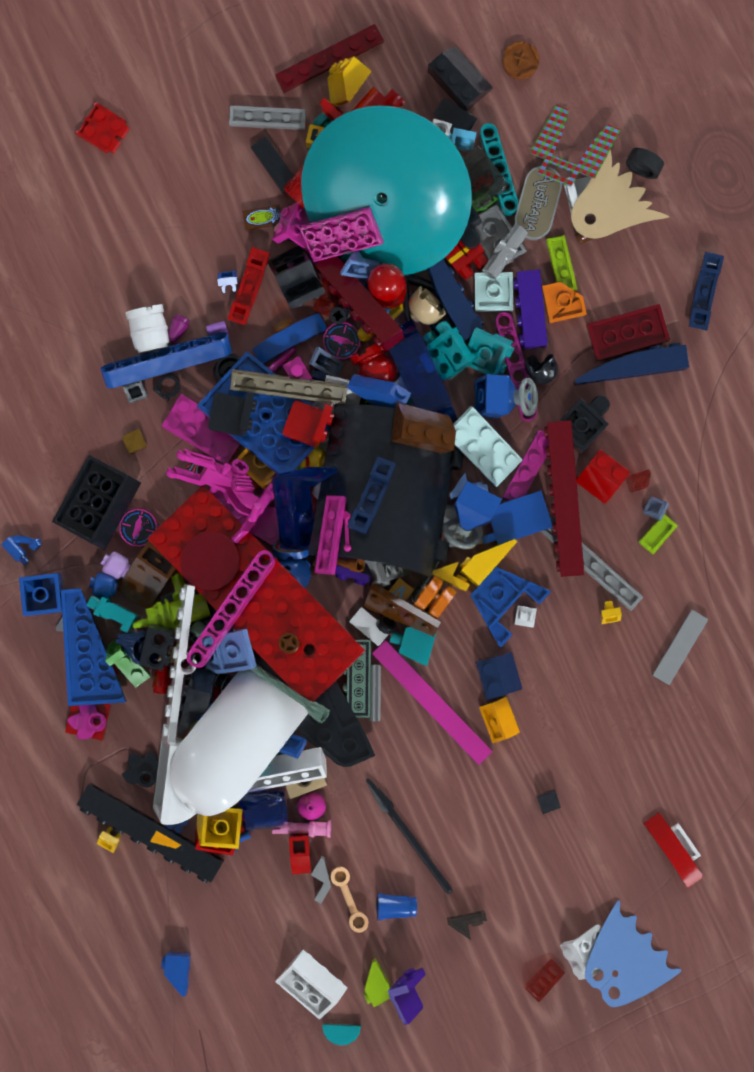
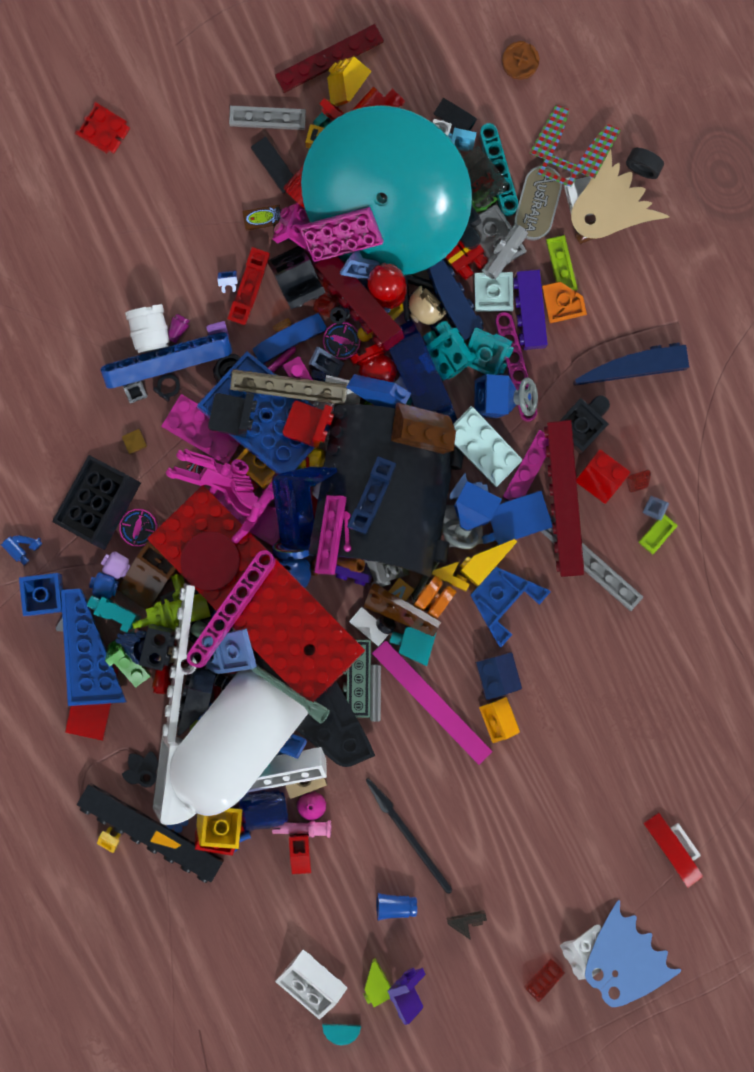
dark pink plate [67,704,106,740] -> none
blue slope [161,952,191,996] -> none
reddish brown wheel [278,633,300,654] -> none
light grey slope [311,856,331,904] -> none
light nougat piece [330,866,369,933] -> none
black slope [427,46,493,111] -> none
white tile [514,606,537,628] -> none
black helmet [524,354,558,384] -> none
black slope [536,789,561,814] -> none
dark red plate [586,304,670,362] -> none
yellow tile [600,601,622,624] -> none
light grey tile [652,610,709,685] -> none
dark blue slope [688,252,724,331] -> none

